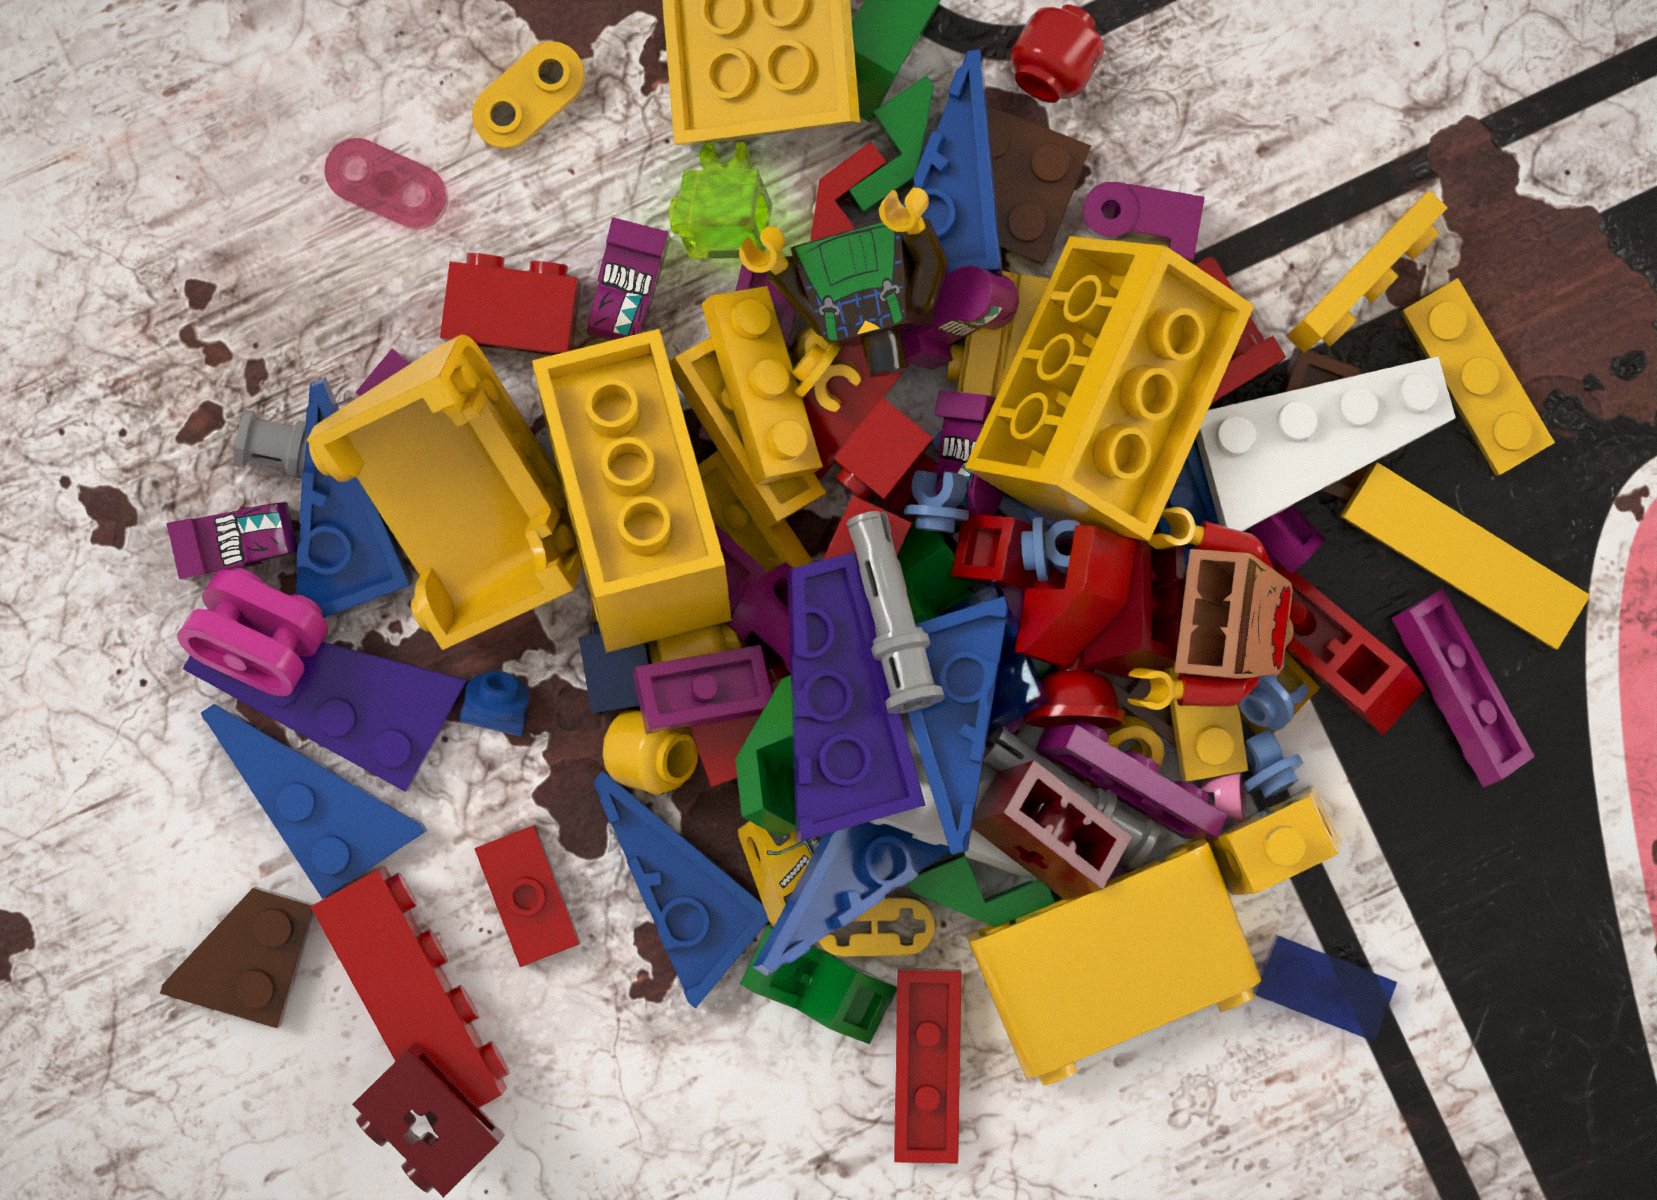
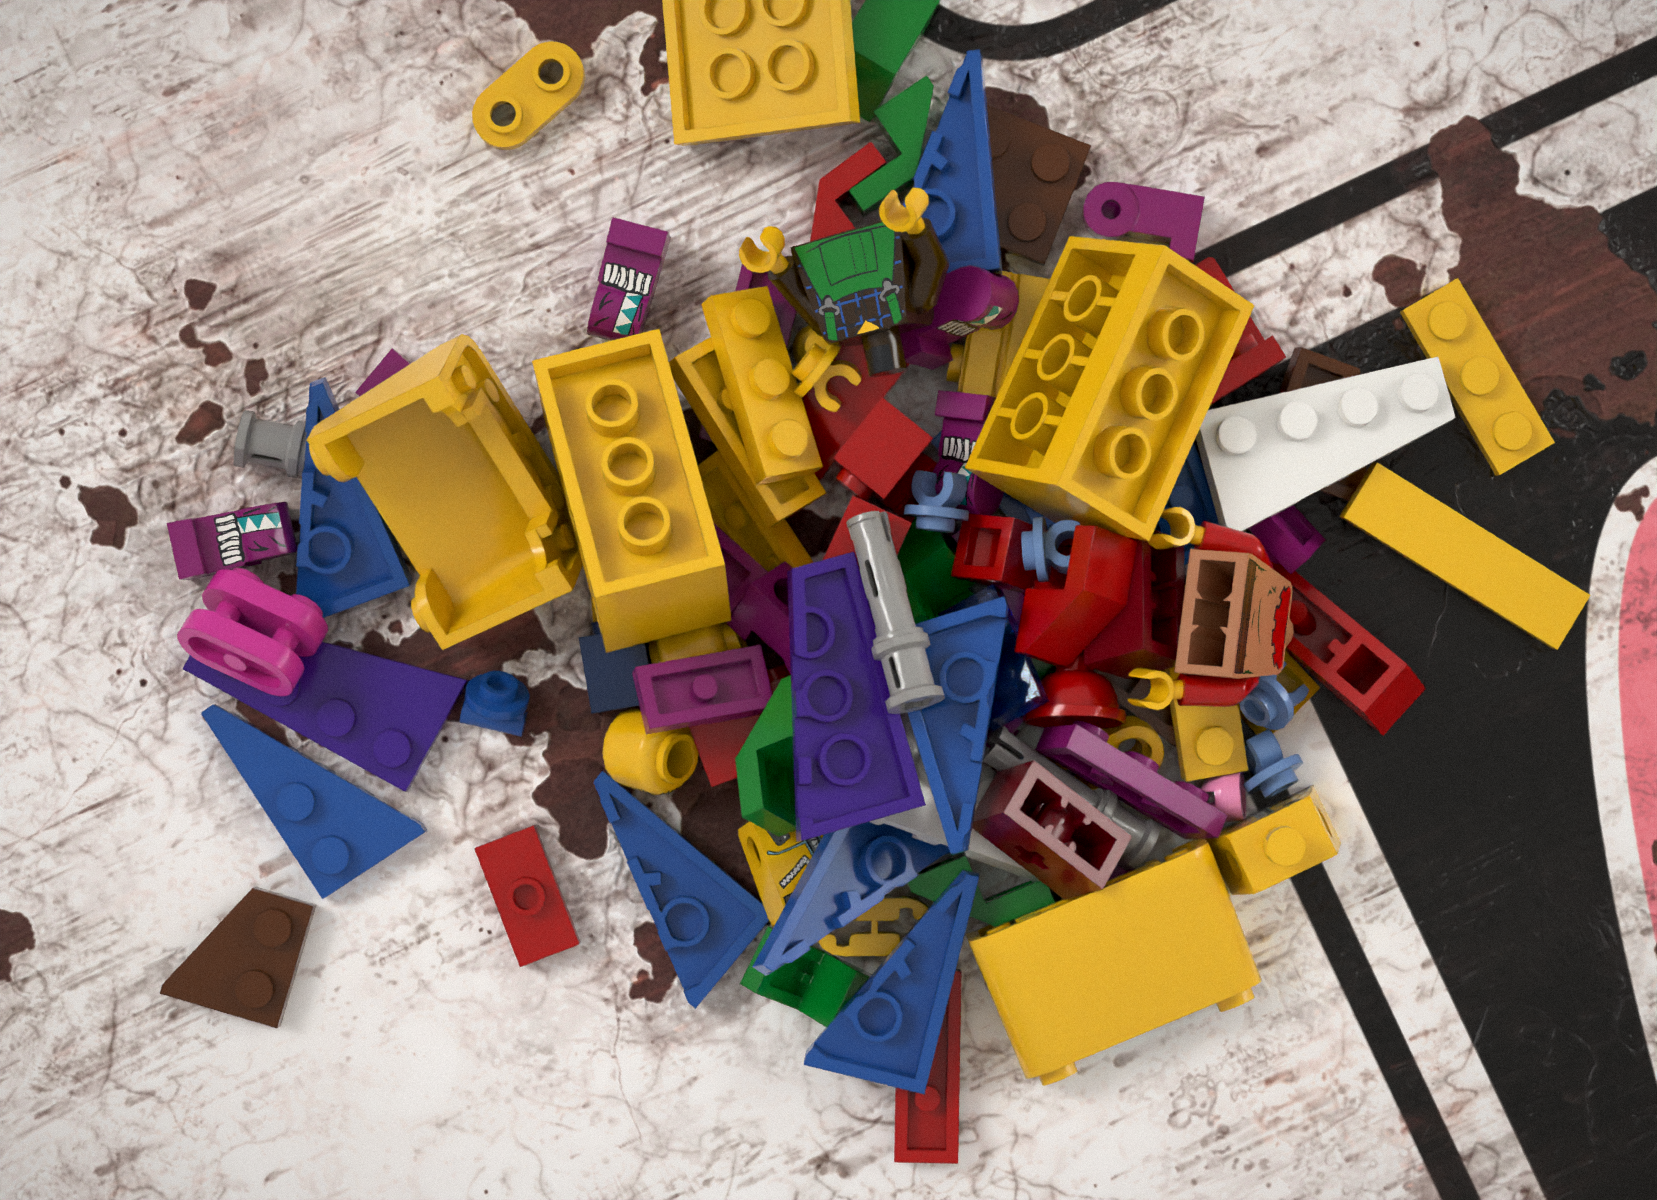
red brick [310,866,510,1131] -> none
clear pink plate [324,138,448,230] -> none
dark red brick [352,1043,505,1198] -> none
red brick [440,253,581,356] -> none
clear neon green brick [669,142,772,259] -> none
red head [1010,4,1104,103] -> none
clear blue plate [1253,934,1397,1041] -> none
yellow plate [1286,190,1448,353] -> none
magenta plate [1391,588,1535,788] -> none
none -> blue wing [804,869,979,1094]

